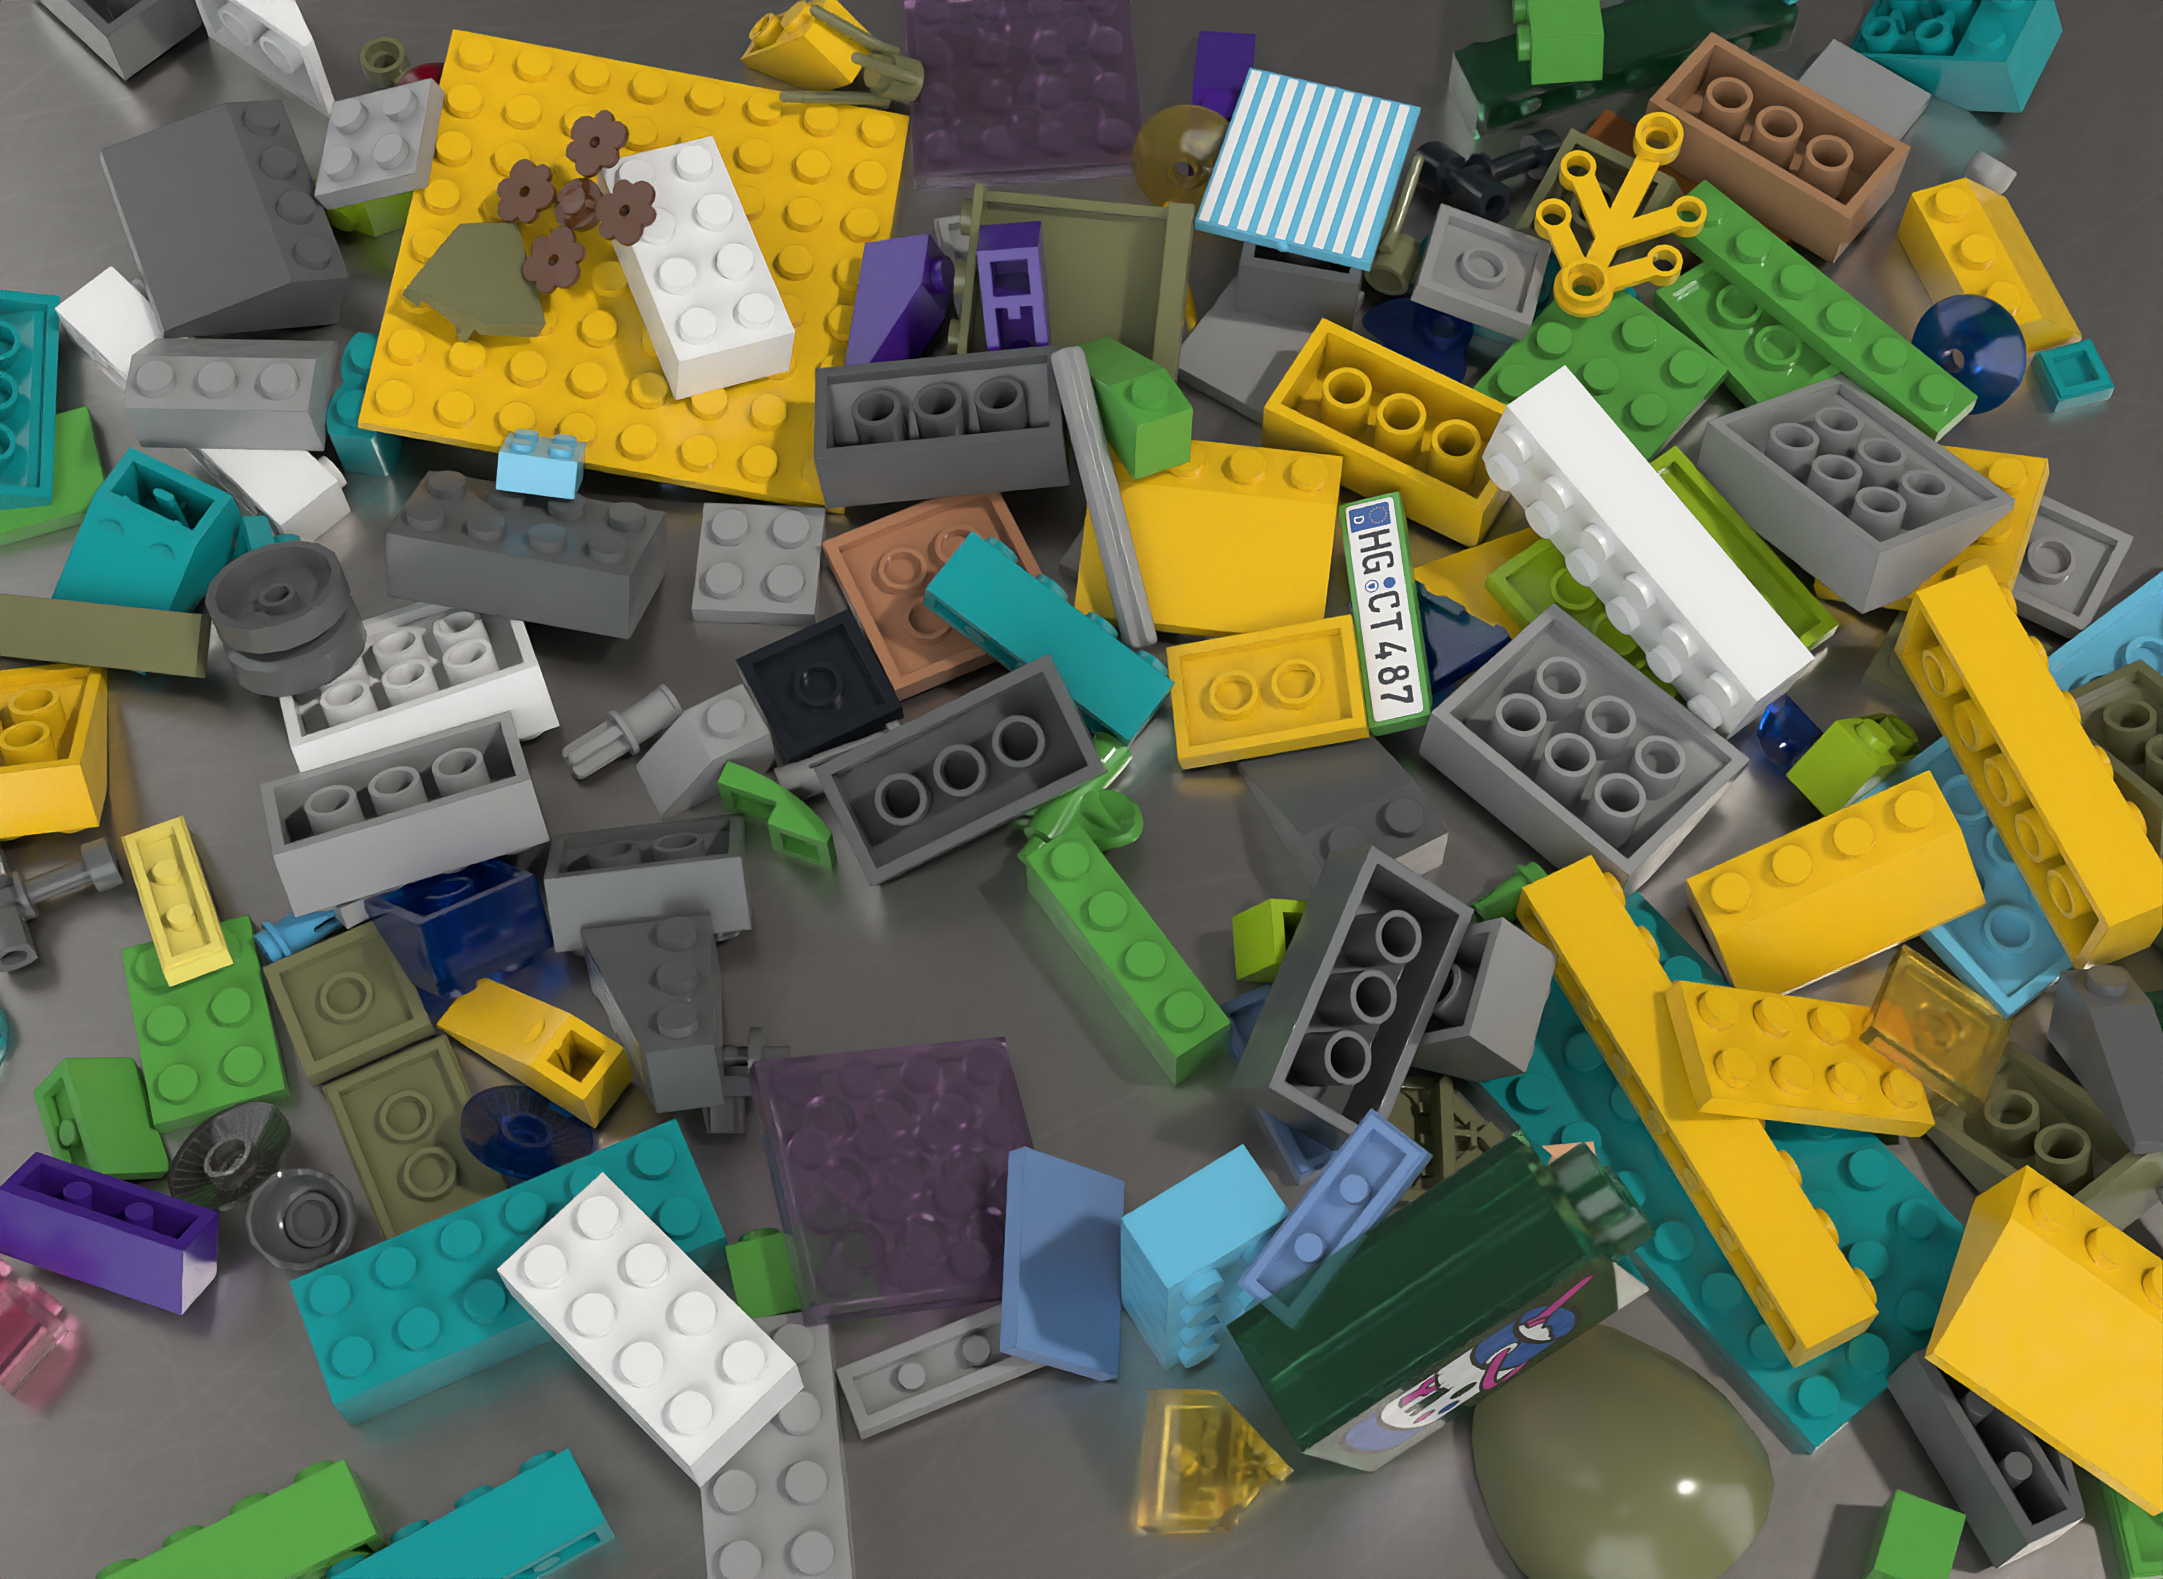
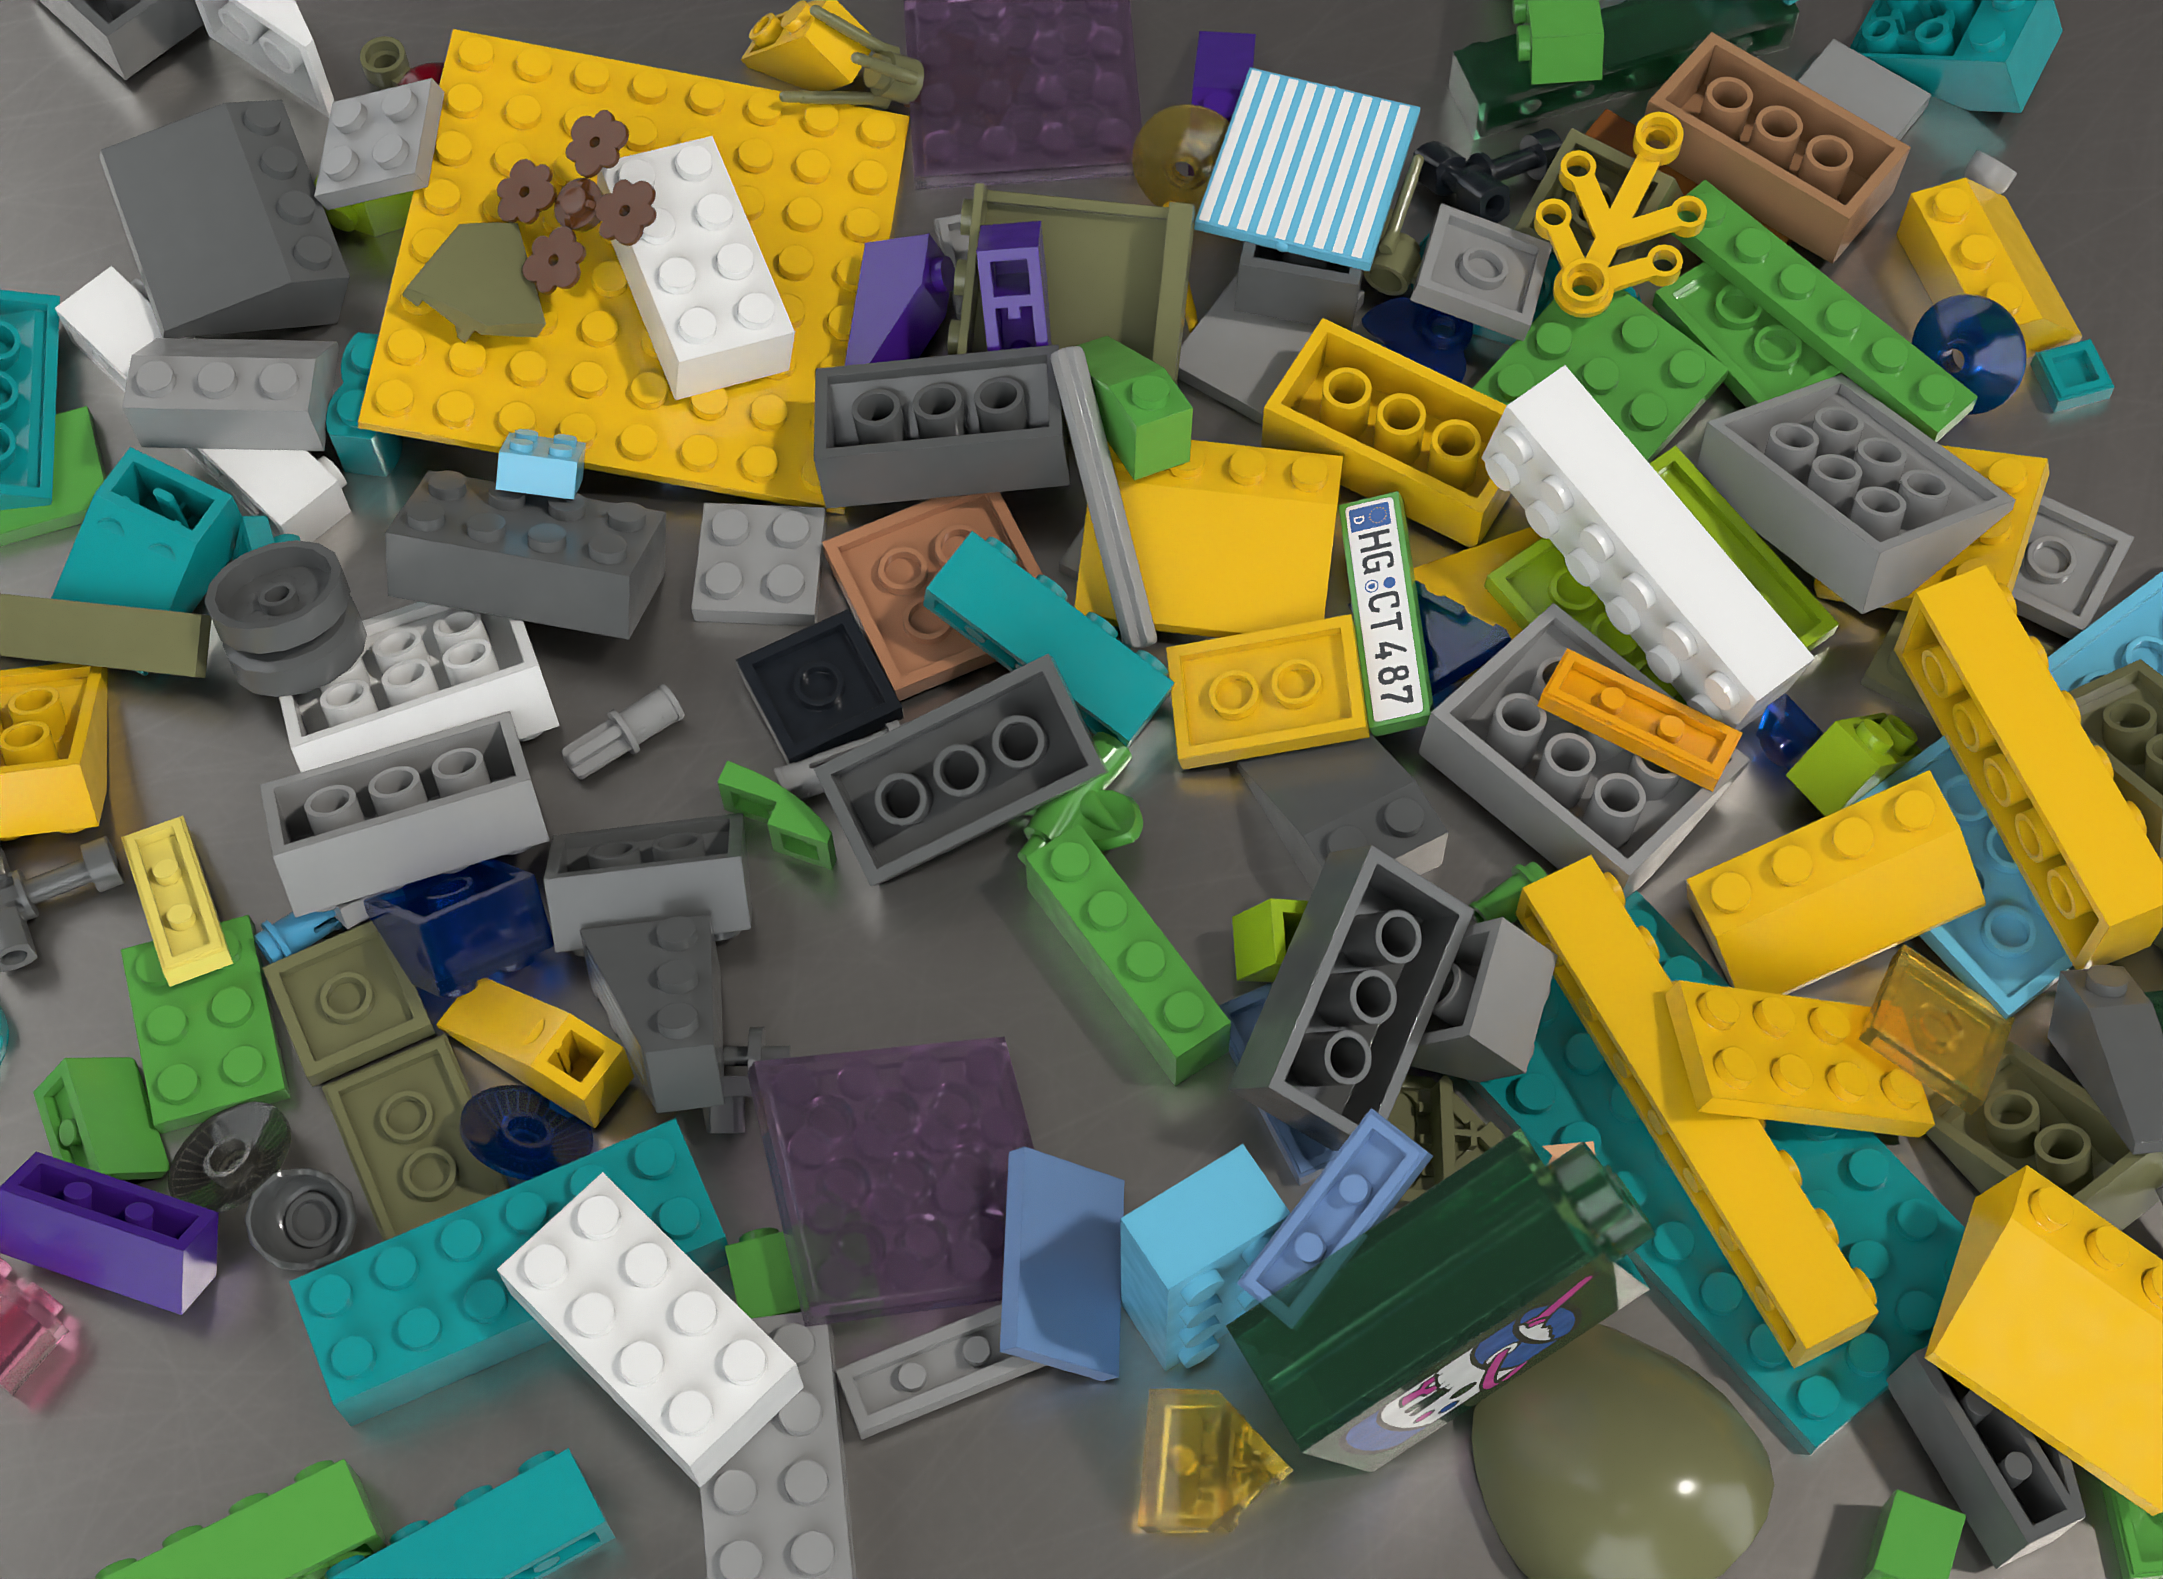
light grey slope [636,683,777,821] -> none
none -> light orange tile [1537,648,1743,792]

